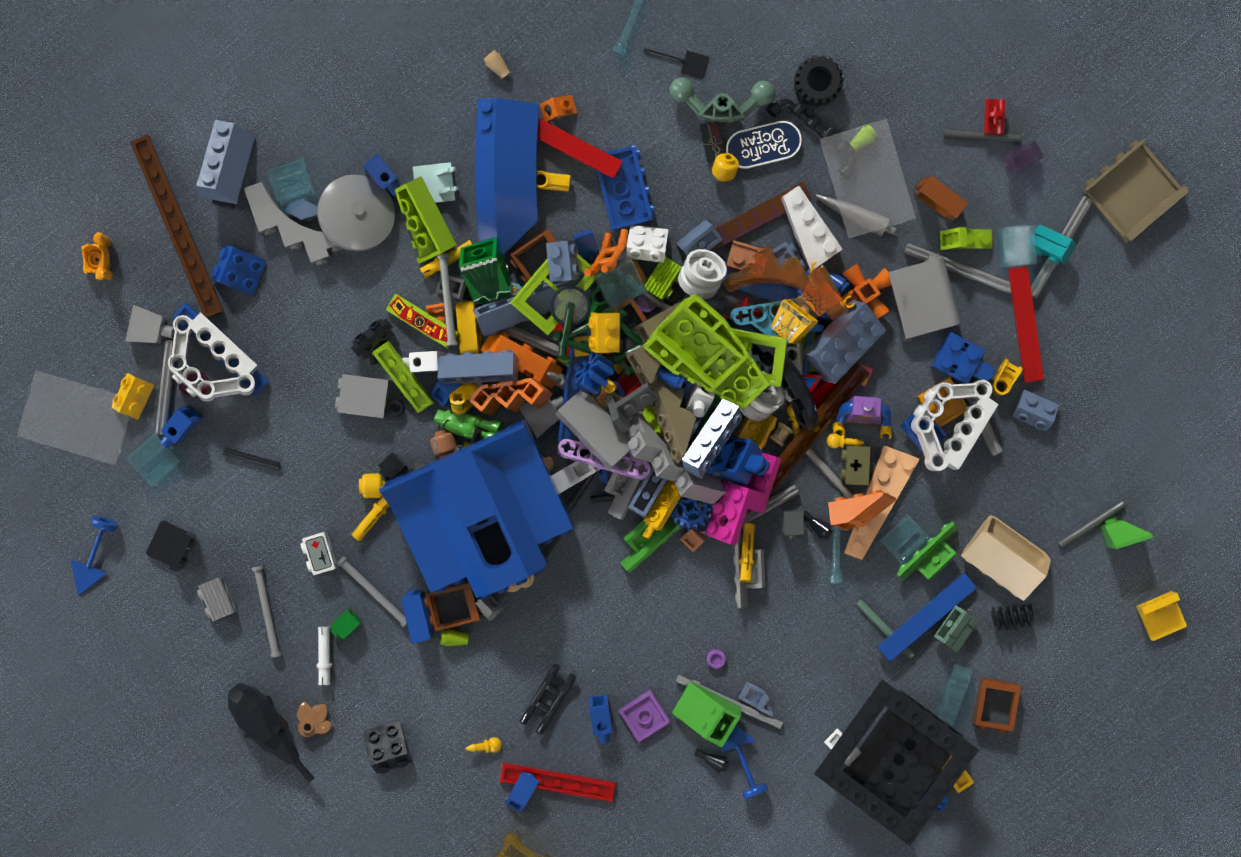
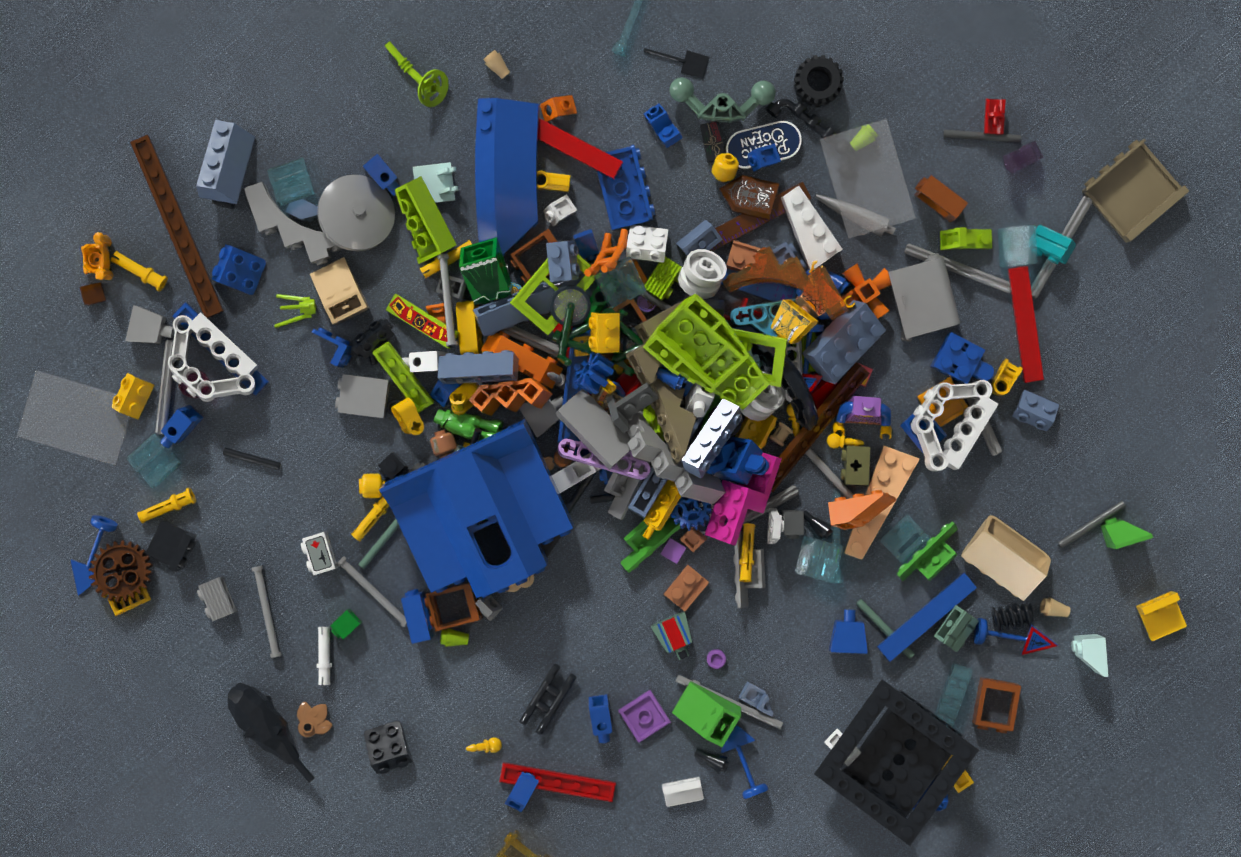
none -> reddish brown slope [80,282,106,306]
none -> reddish brown gear [89,540,153,603]
none -> yellow slope [108,588,151,616]
none -> yellow pin [111,251,168,292]
none -> yellow pin [137,487,196,523]
none -> lime plant [274,294,316,328]
none -> tan slope [310,257,370,325]
none -> blue bracket [312,327,352,368]
none -> sand green bar [358,519,399,569]
none -> lime dish [385,41,449,107]
none -> yellow piece [391,397,424,435]
none -> white bracket [543,194,577,226]
none -> dark orange tile [554,448,573,468]
none -> blue slope [643,104,683,148]
none -> torso [651,611,692,660]
none -> medium lavender tile [660,538,686,564]
none -> white panel [662,777,704,807]
none -> nougat plate [664,564,709,612]
none -> reddish brown tile [719,175,780,220]
none -> blue bracket [747,143,781,172]
none -> white wing [767,508,784,544]
none -> clear light blue slope [795,536,844,583]
none -> blue torso [829,609,868,654]
none -> blue piece [974,618,1058,655]
none -> tan cone [1040,597,1070,618]
none -> light aqua slope [1071,634,1108,677]

